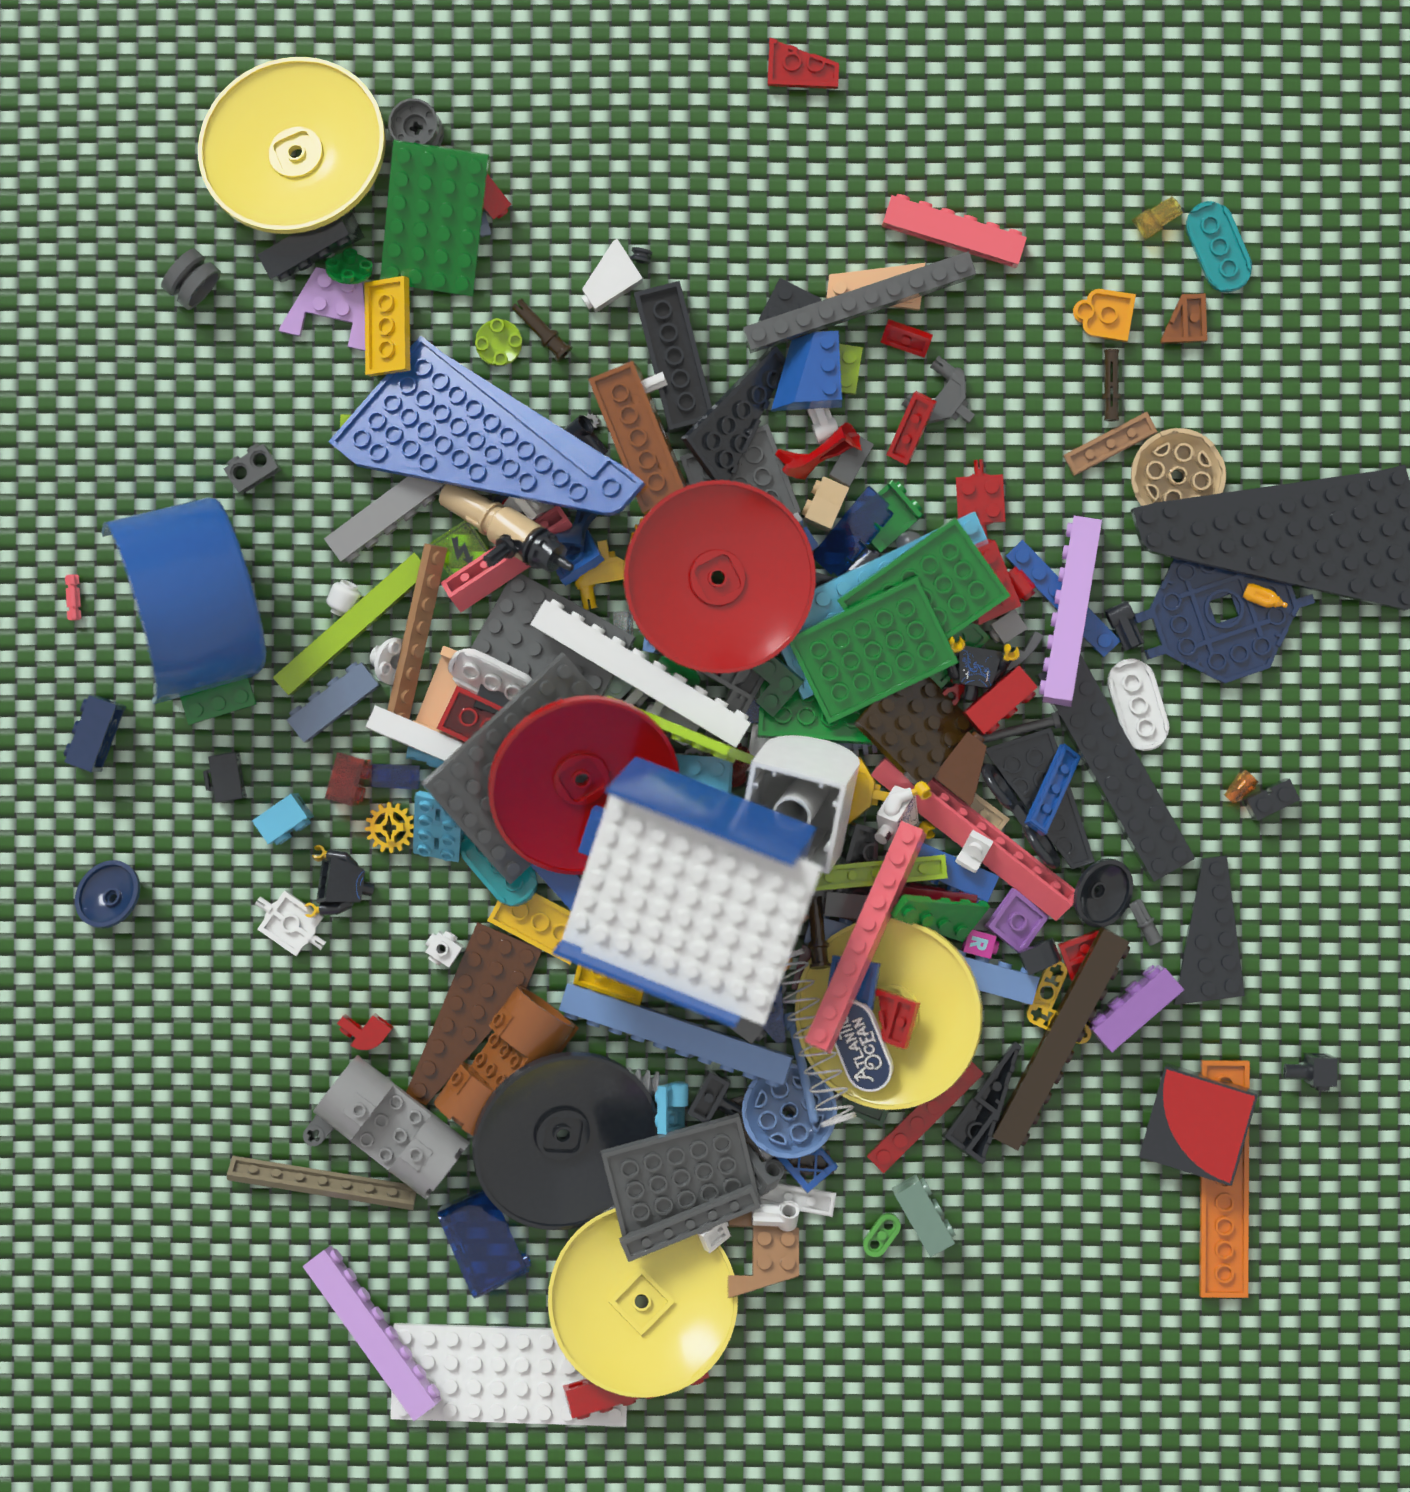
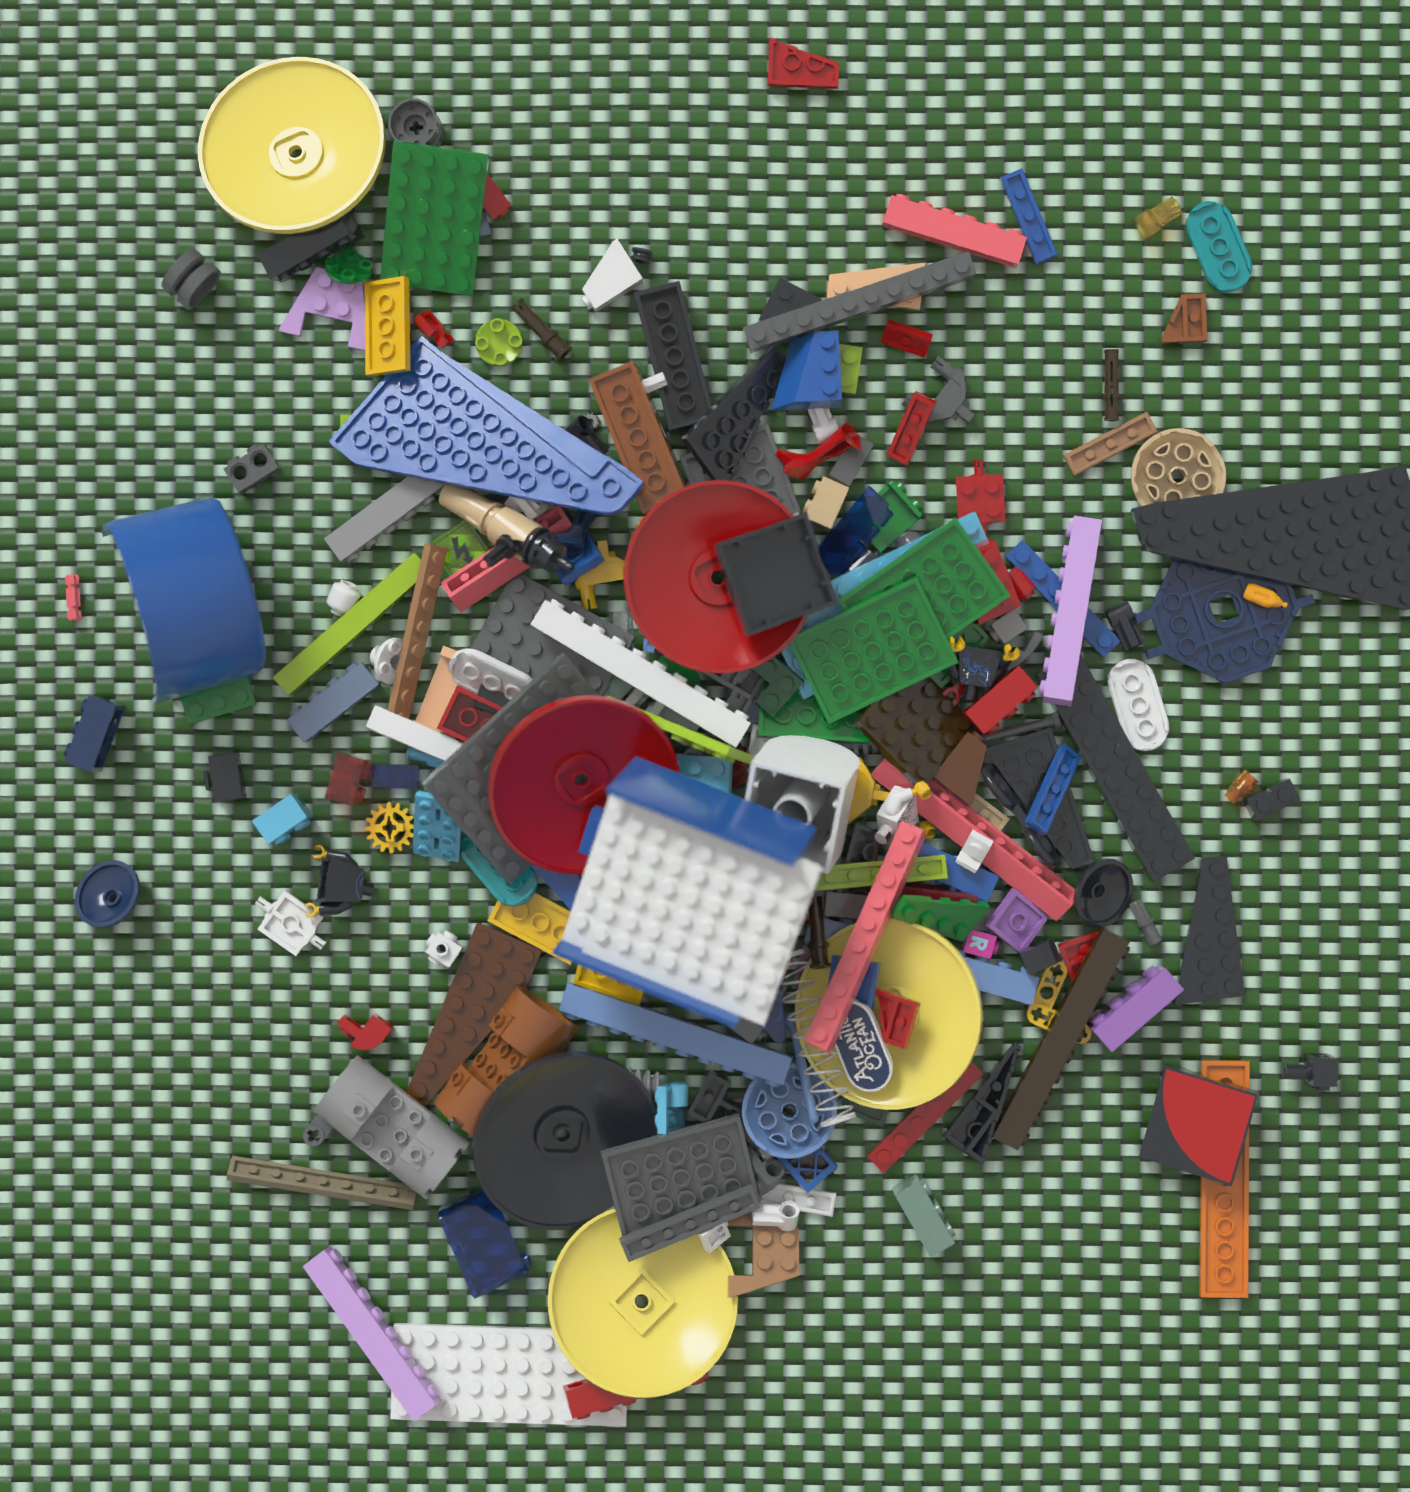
bright green plate [863,1213,901,1257] -> none
light orange plate [1073,289,1136,342] -> none
none -> red plate [413,310,455,349]
none -> black tile [712,512,839,637]
none -> blue tile [1000,169,1058,265]

